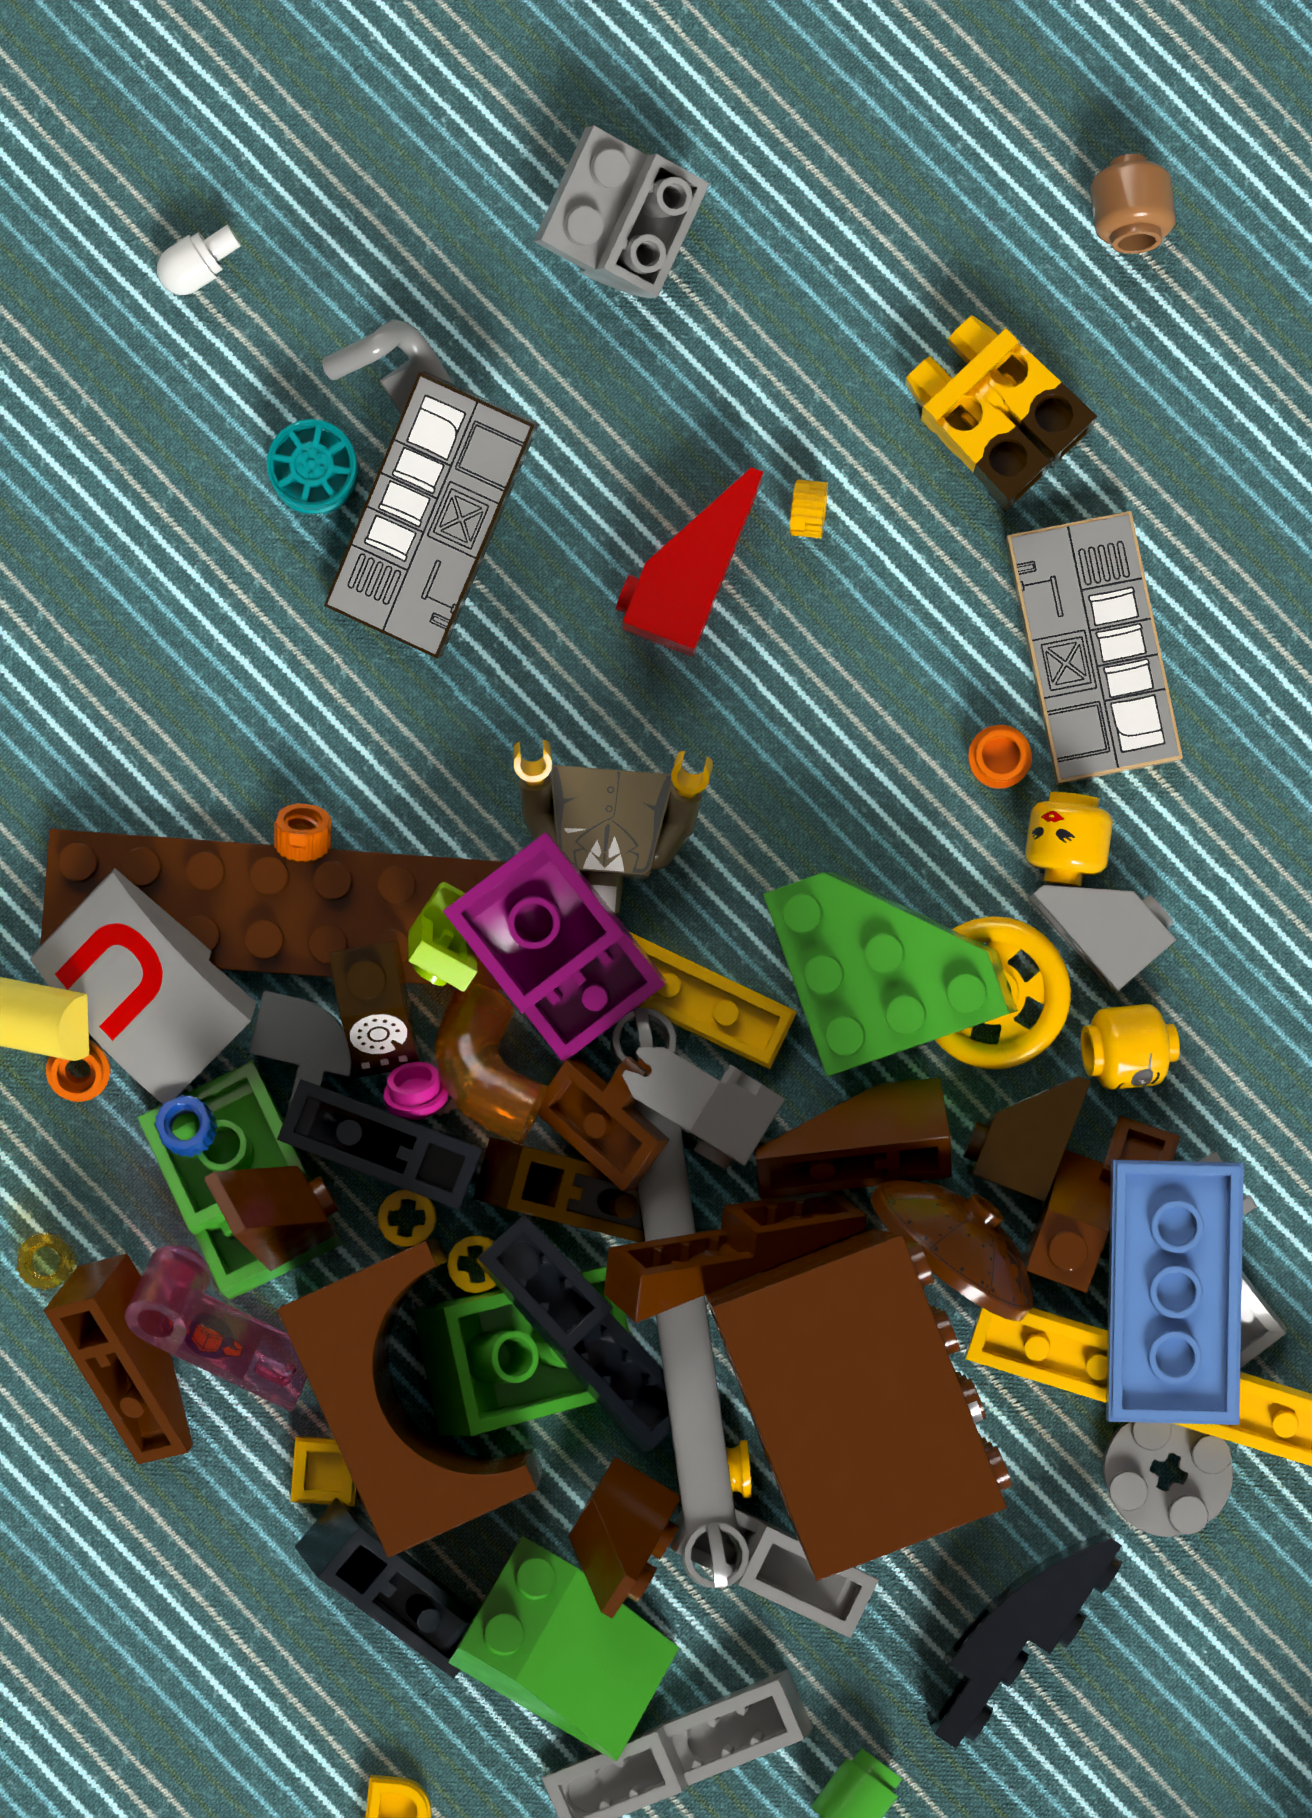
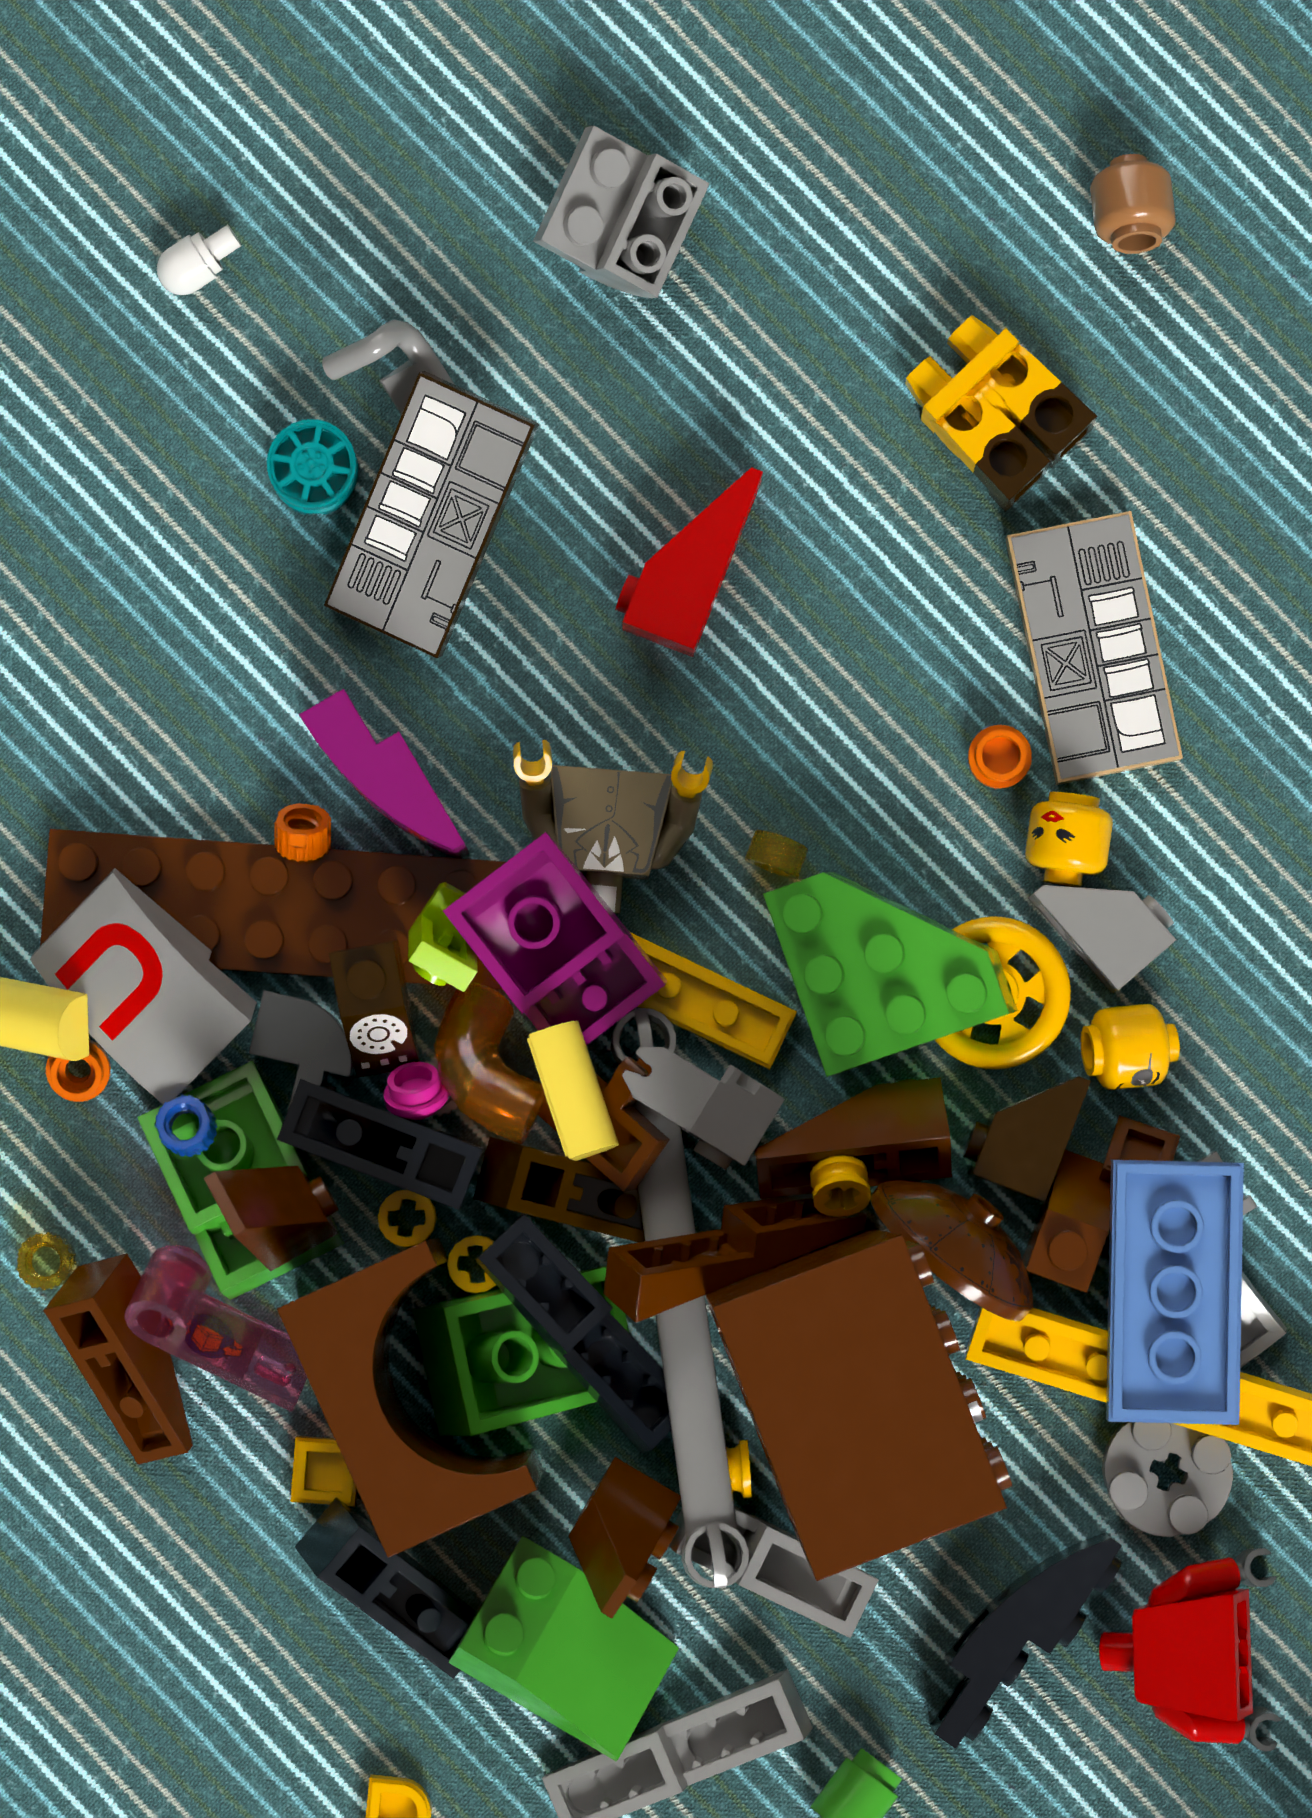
yellow axle [790,479,828,539] -> none
none -> magenta slope [299,688,470,858]
none -> light yellow brick [527,1020,619,1161]
none -> clear yellow axle [745,829,808,879]
none -> yellow bush [810,1155,871,1217]
none -> red torso [1099,1548,1281,1752]

